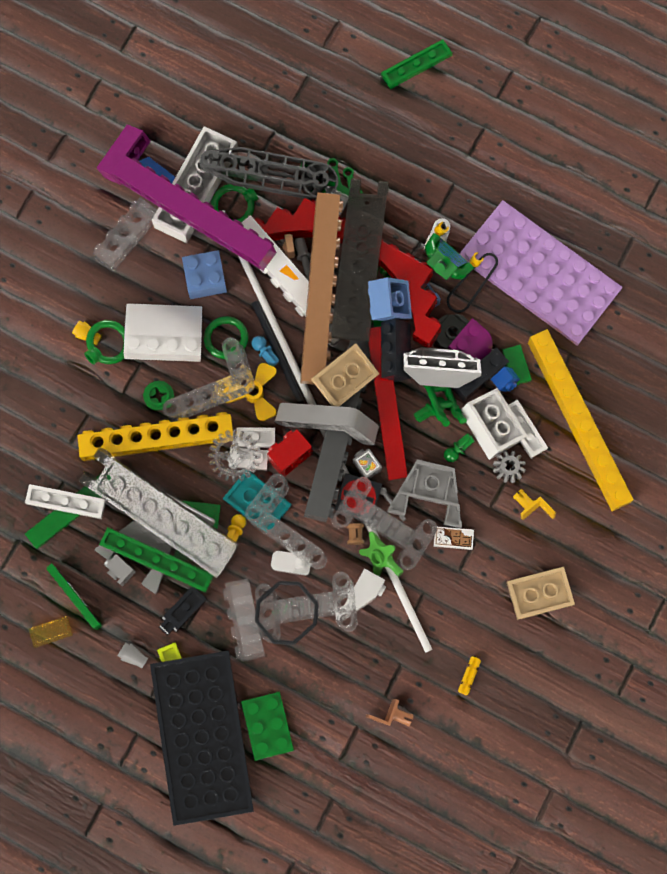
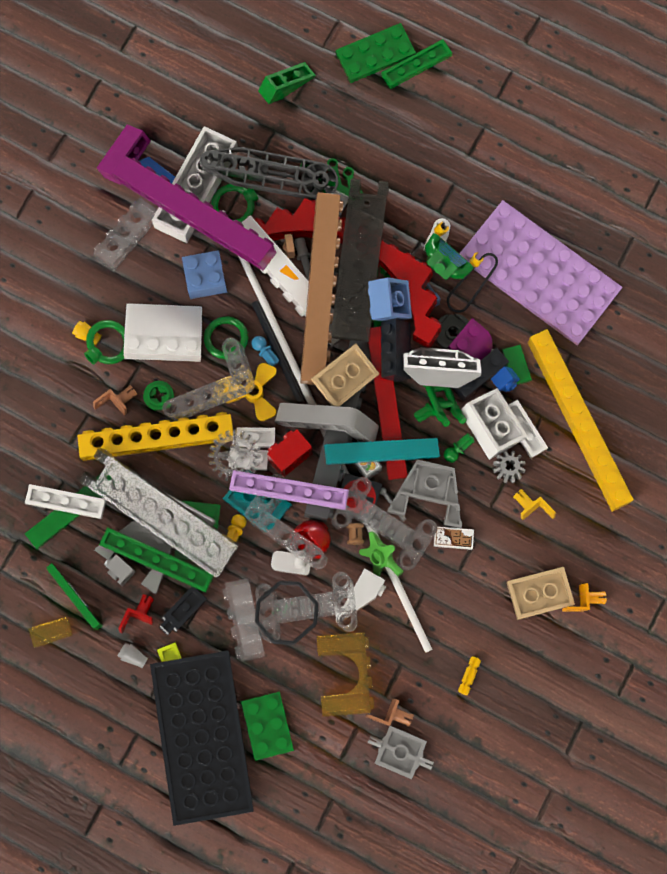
none -> nougat bracket [93,385,137,415]
none -> red bracket [118,594,154,634]
none -> lavender tile [229,470,349,510]
none -> green slope [258,62,315,104]
none -> red cylinder [292,520,331,559]
none -> clear yellow arch [317,632,374,717]
none -> teal tile [324,438,440,465]
none -> green plate [336,23,416,83]
none -> light grey plate [368,726,434,779]
none -> light orange bracket [562,583,607,612]

